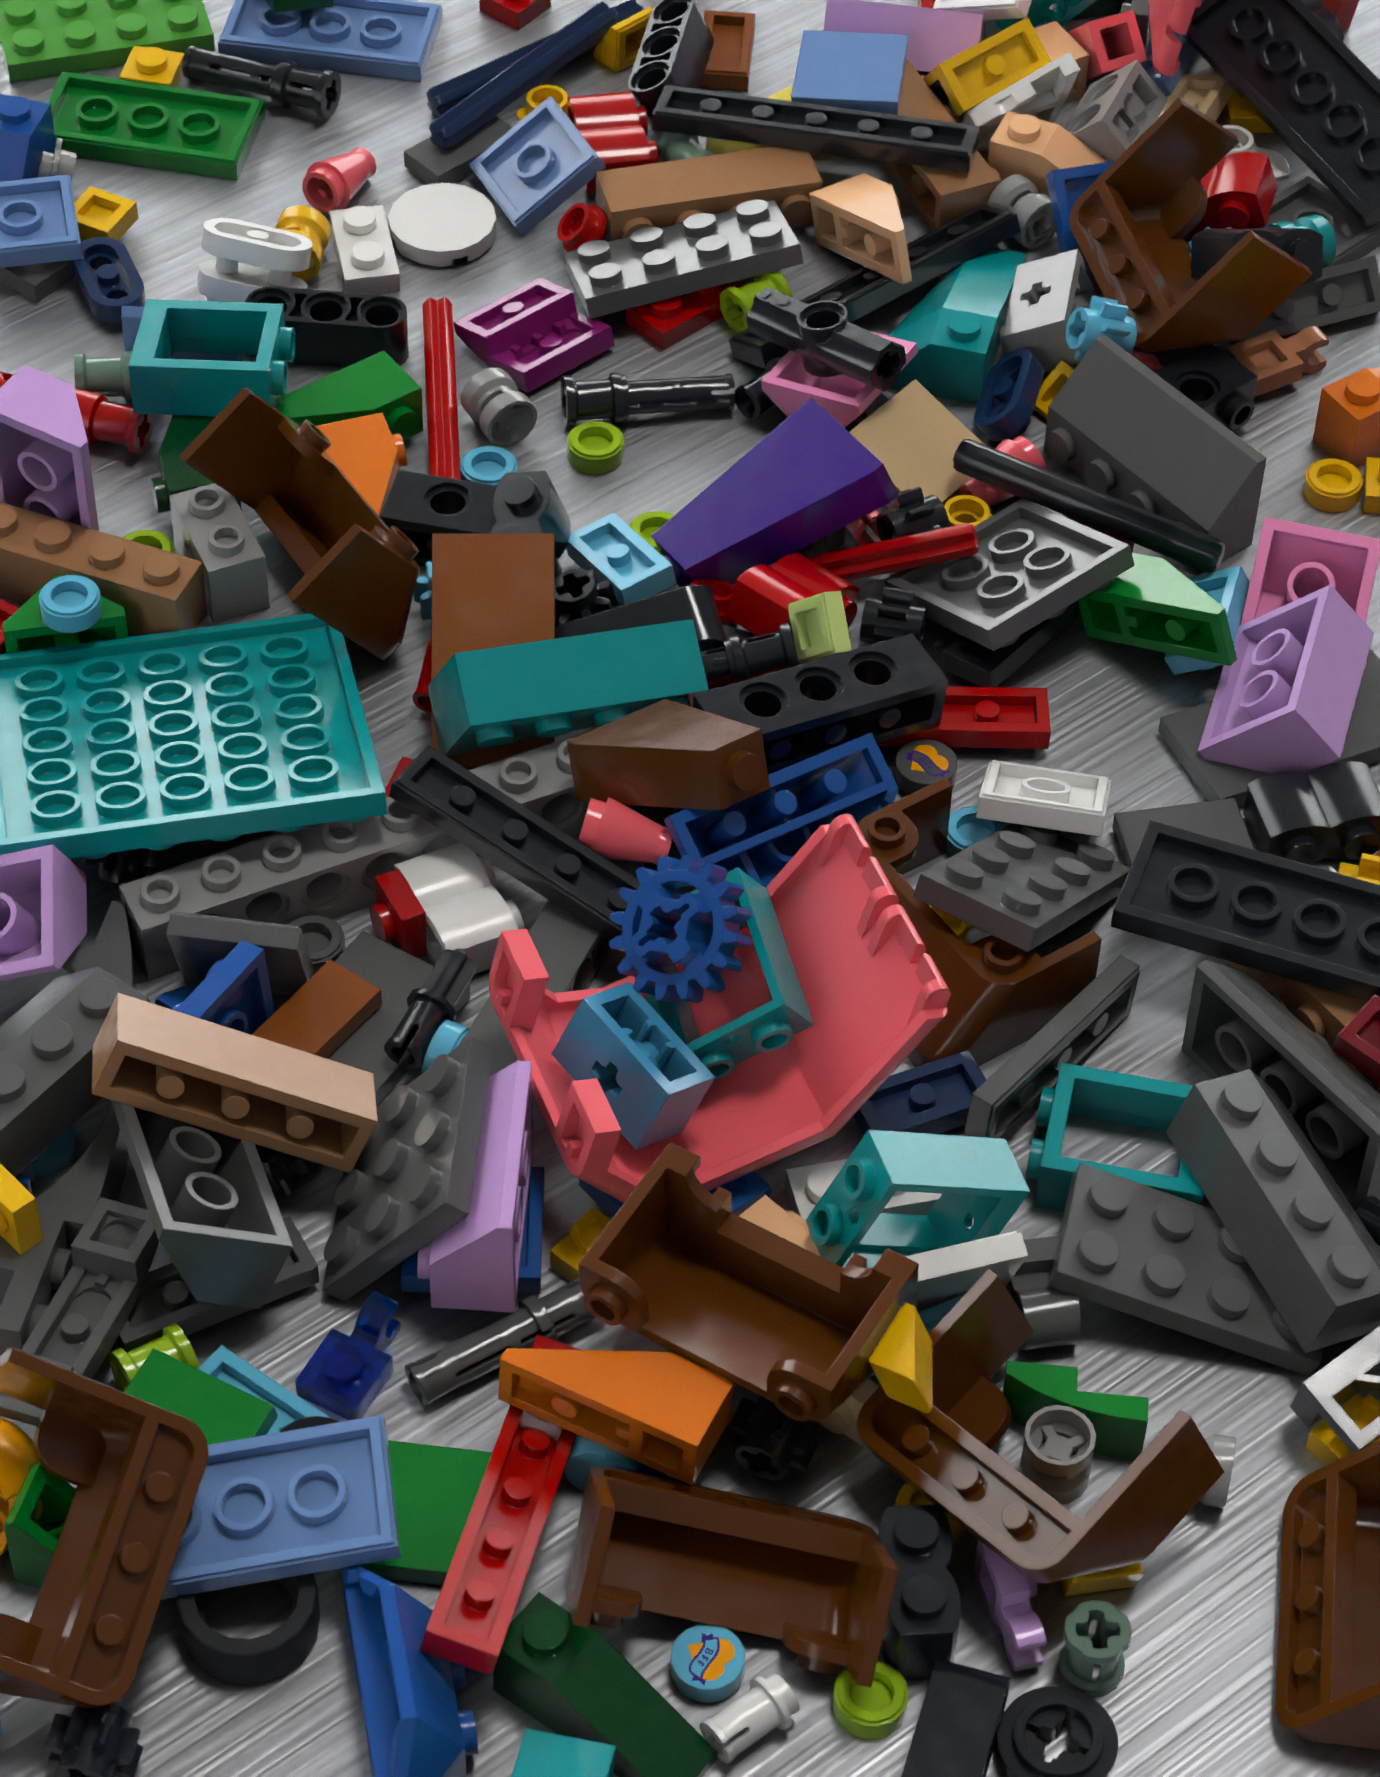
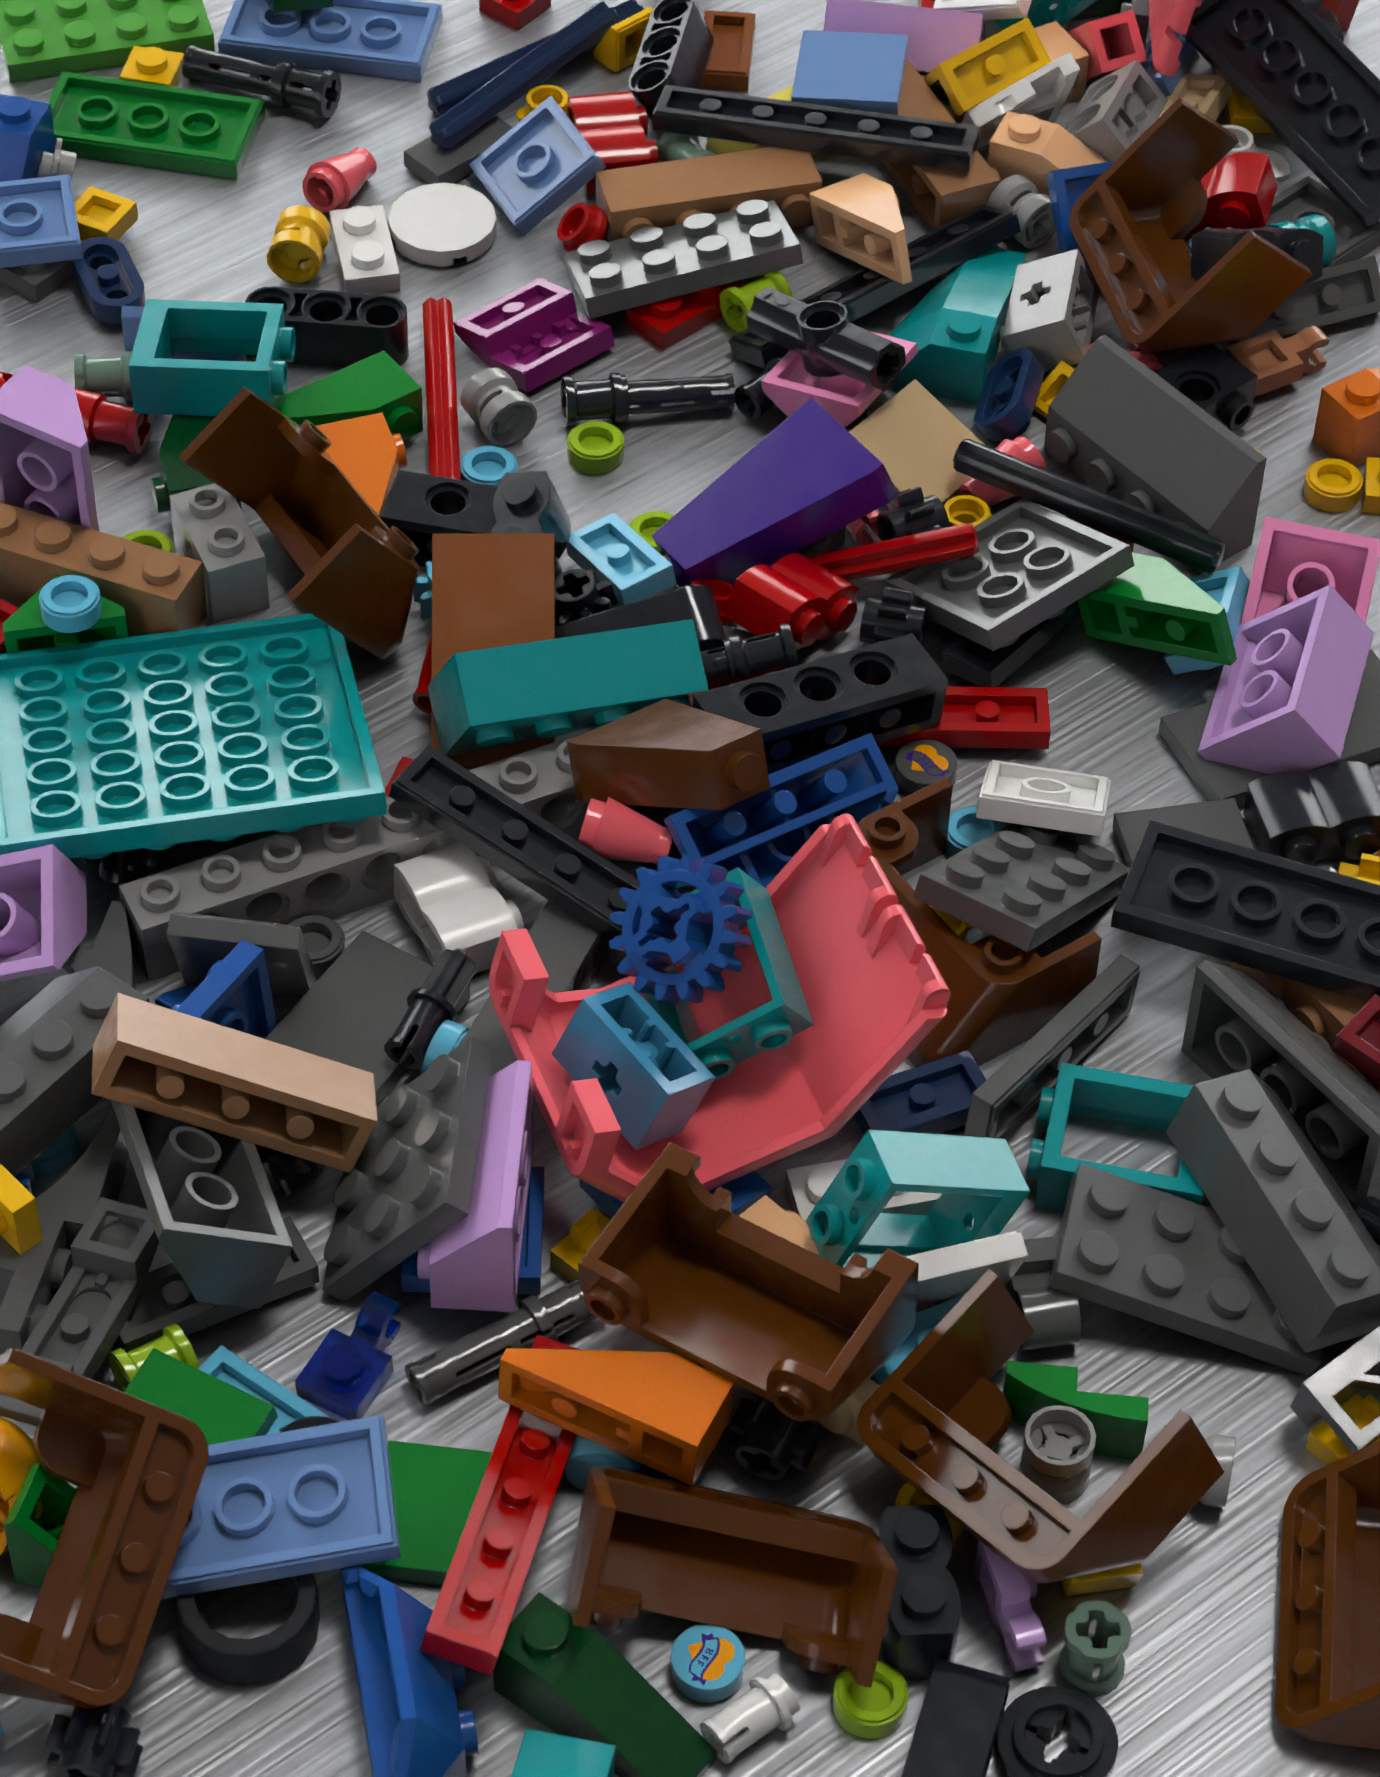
white brick [196,218,312,302] -> none
dark orange tile [252,959,382,1058] -> none
red plate [369,869,427,958] -> none
yellowish green tile [788,590,852,664] -> none
yellow slope [869,1302,933,1414] -> none
medium azure gear [1066,296,1137,361] -> none

